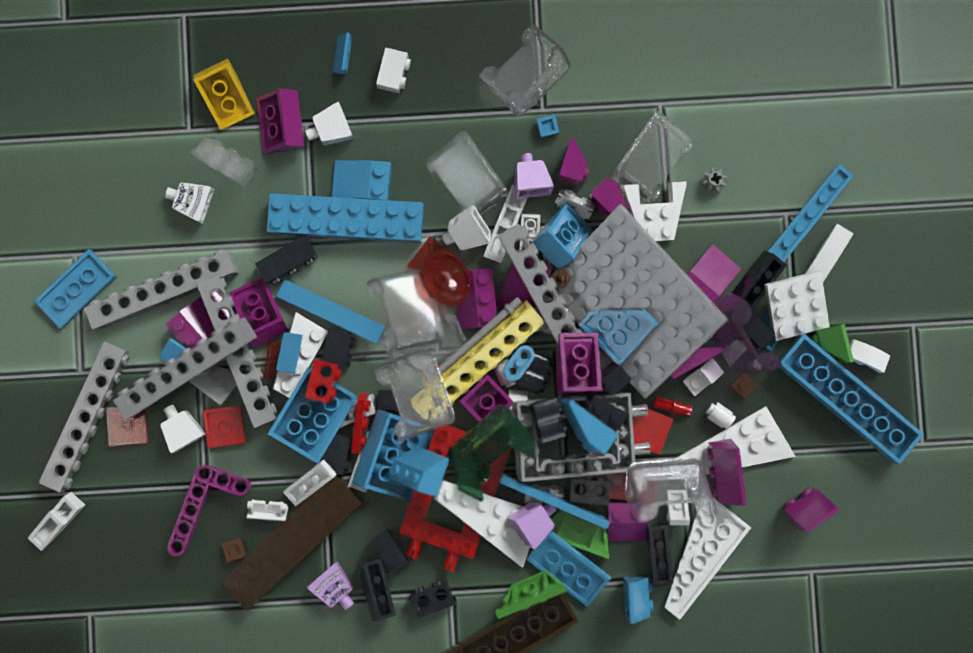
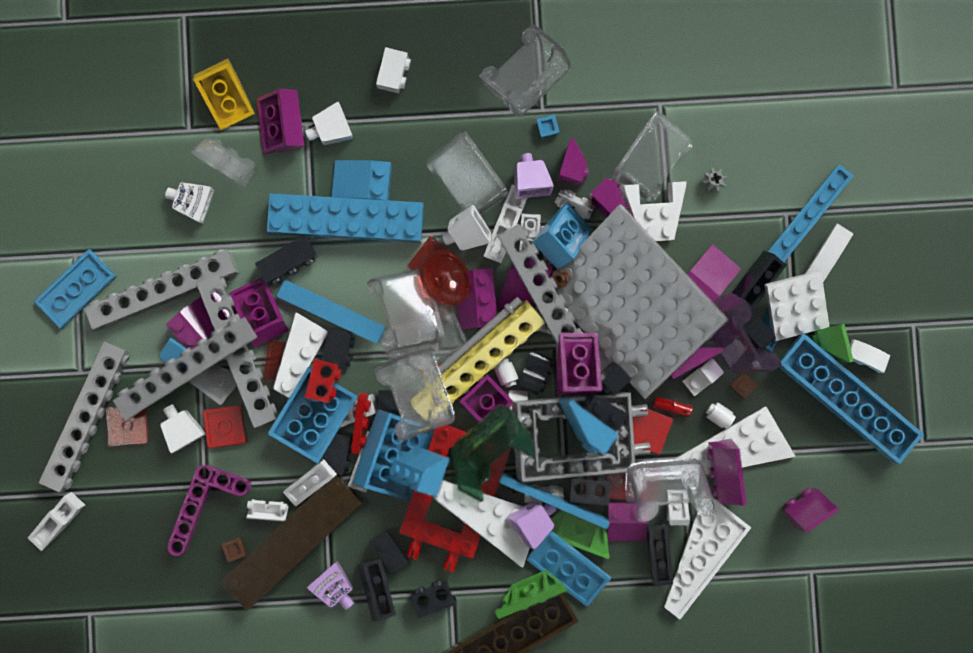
dark azure slope [276,332,303,374] -> none
dark azure slope [333,33,352,75] -> none
dark azure plate [503,346,535,381] -> none
black brick [530,397,567,443] -> none
dark azure plate [579,310,659,366] -> none
dark azure slope [623,576,653,623] -> none

